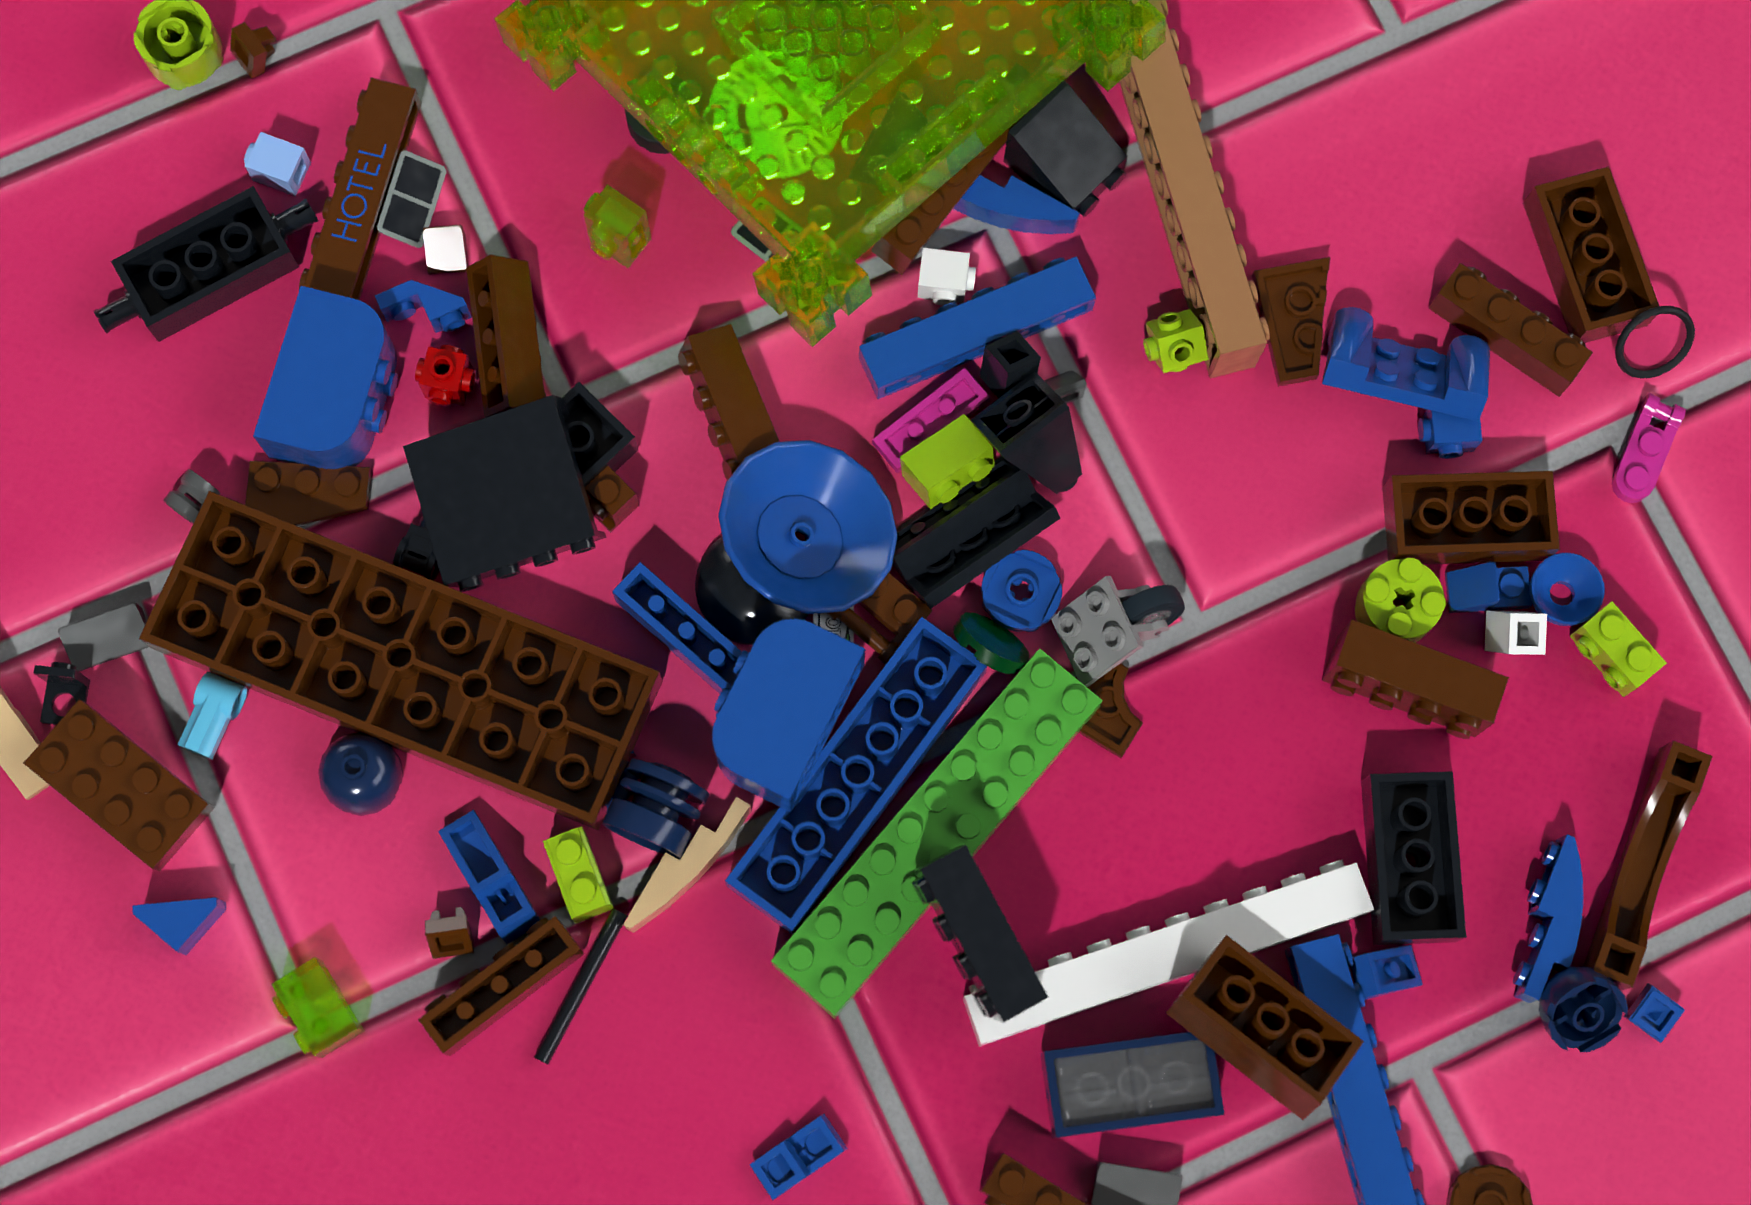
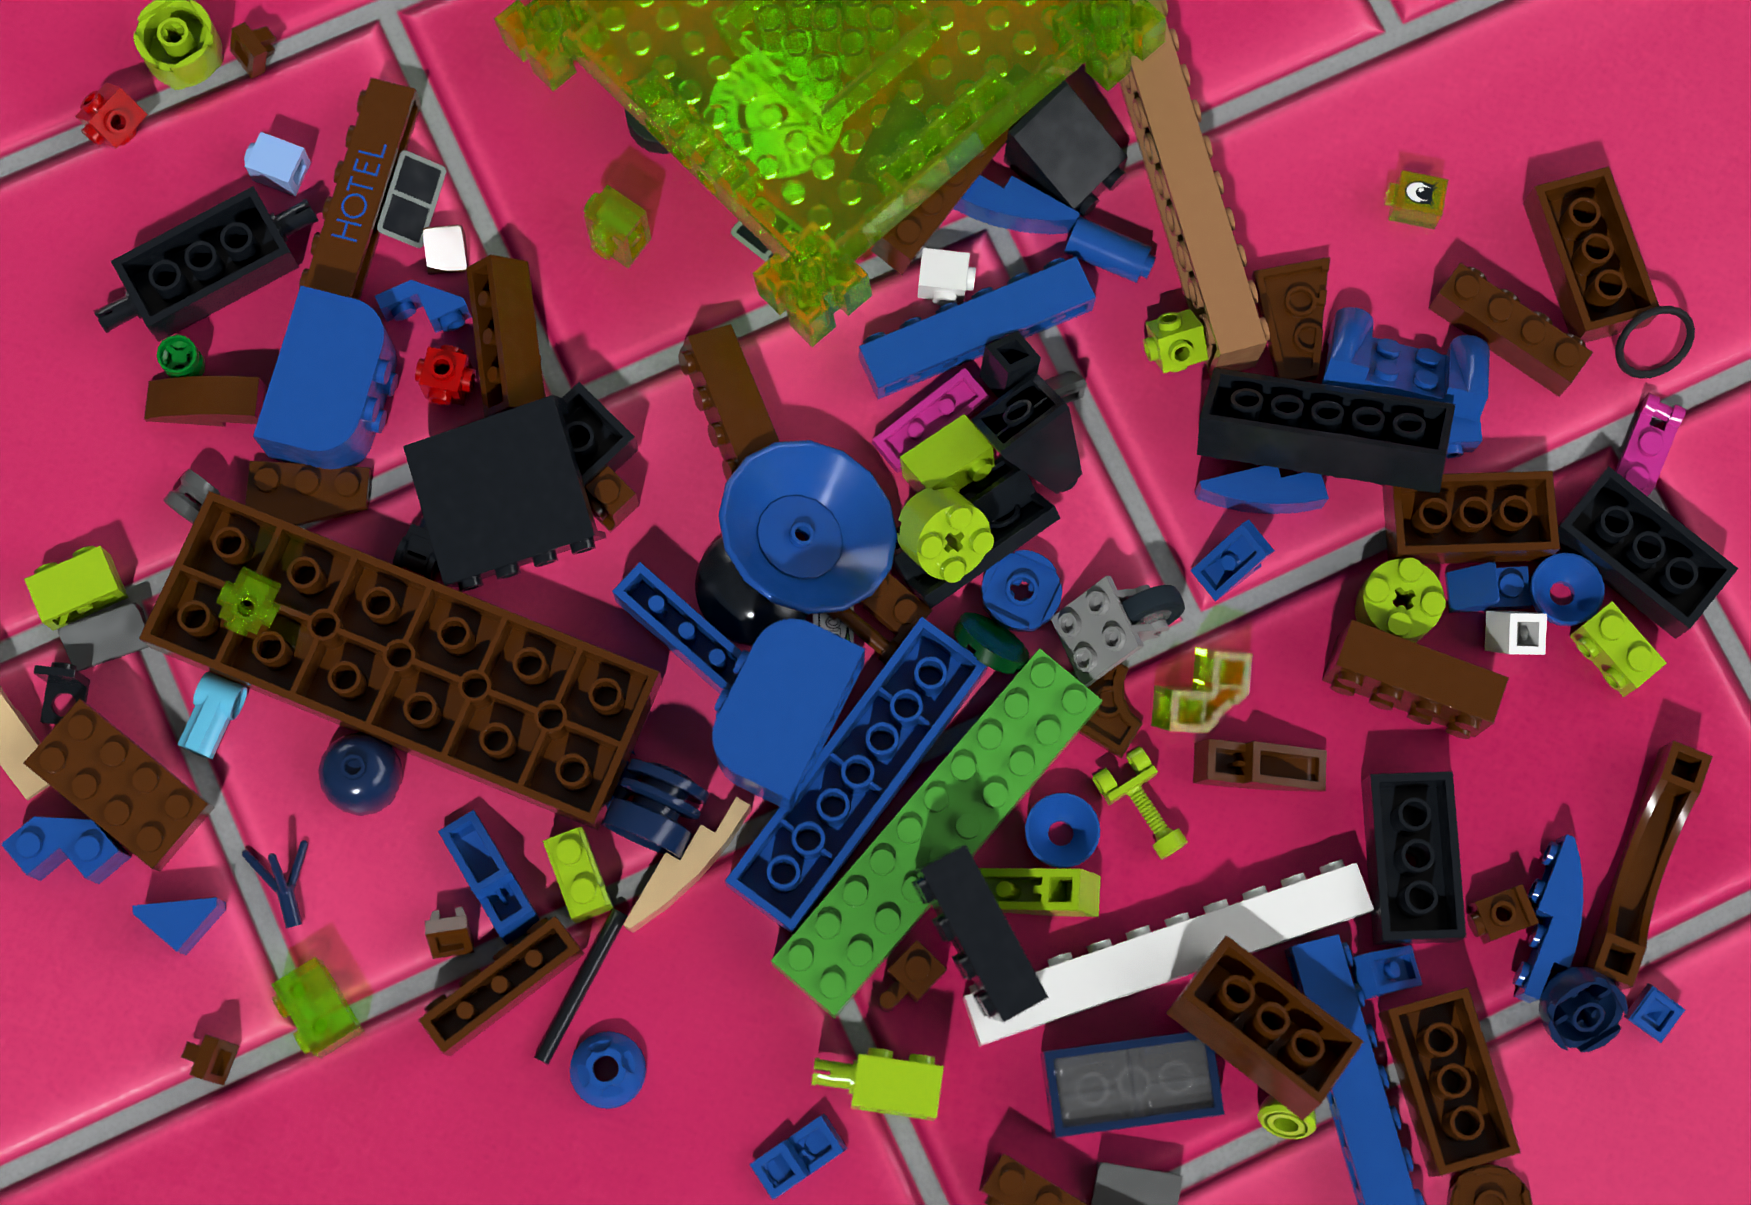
none -> blue brick [1,816,131,884]
none -> lime brick [24,546,129,631]
none -> red brick [75,82,148,149]
none -> reddish brown slope [144,376,266,427]
none -> green wheel [156,335,206,378]
none -> reddish brown tile [181,1034,240,1086]
none -> clear neon green brick [216,566,282,636]
none -> dark blue plant [242,840,308,928]
none -> blue piece [570,1031,646,1109]
none -> lime brick [812,1048,944,1121]
none -> reddish brown brick [879,940,947,1012]
none -> lime brick [897,487,994,583]
none -> lime slope [979,868,1101,917]
none -> blue piece [1025,793,1100,868]
none -> blue brick [1064,217,1156,283]
none -> lime bar [1092,746,1188,860]
none -> clear neon green brick [1151,647,1253,733]
none -> blue slope [1190,520,1275,601]
none -> reddish brown slope [1193,739,1327,792]
none -> blue slope [1194,466,1329,514]
none -> black brick [1197,368,1456,493]
none -> lime brick [1257,1095,1317,1139]
none -> reddish brown brick [1378,987,1521,1177]
none -> clear neon green brick [1384,170,1448,229]
none -> reddish brown brick [1467,884,1539,944]
none -> black brick [1558,467,1739,639]

